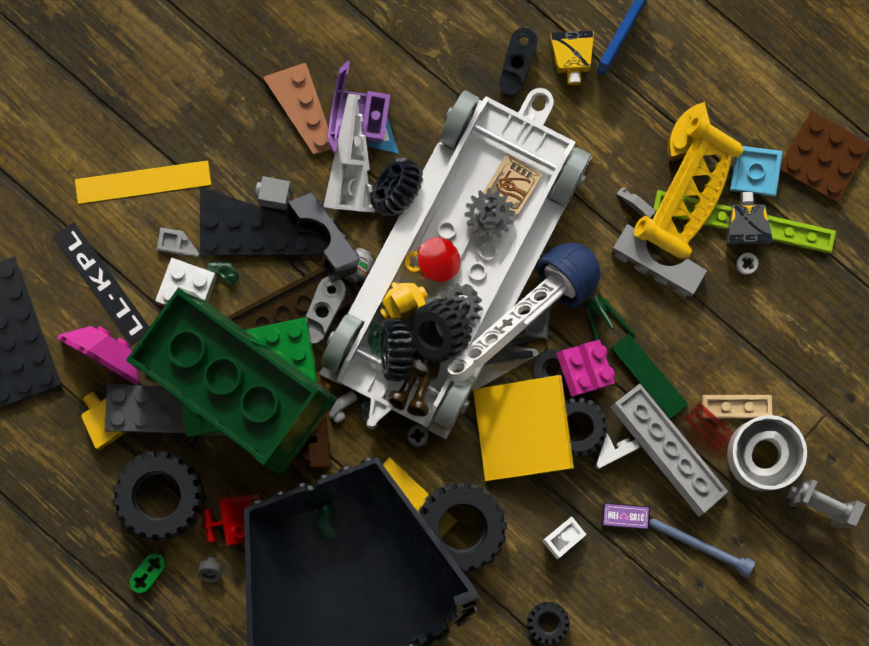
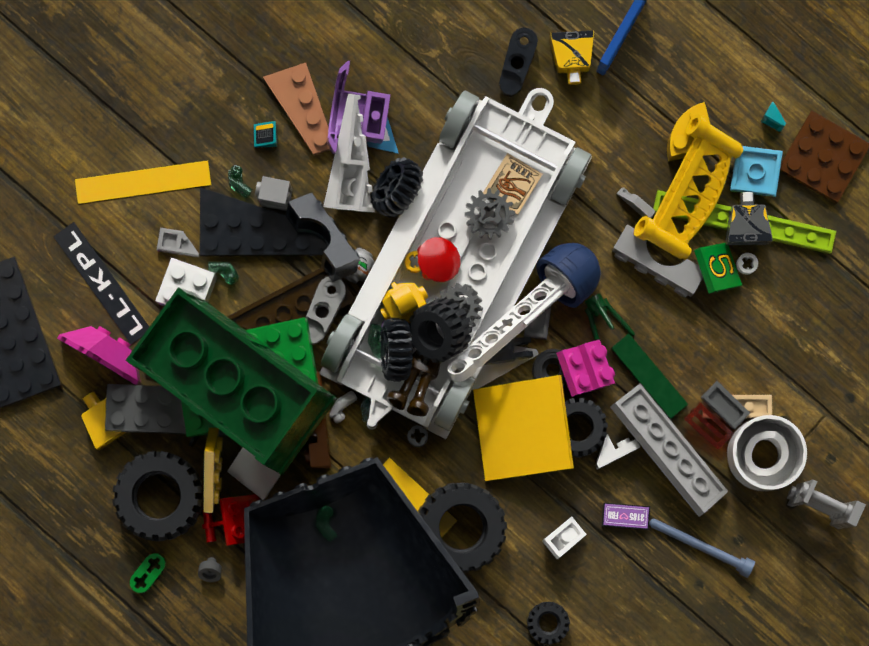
none -> yellow plate [204,428,223,513]
none -> white tile [227,448,281,500]
none -> clear green arm [228,165,253,199]
none -> slope [254,121,277,147]
none -> green tile [694,243,742,294]
none -> dark grey tile [700,381,750,430]
none -> teal slope [761,102,786,132]

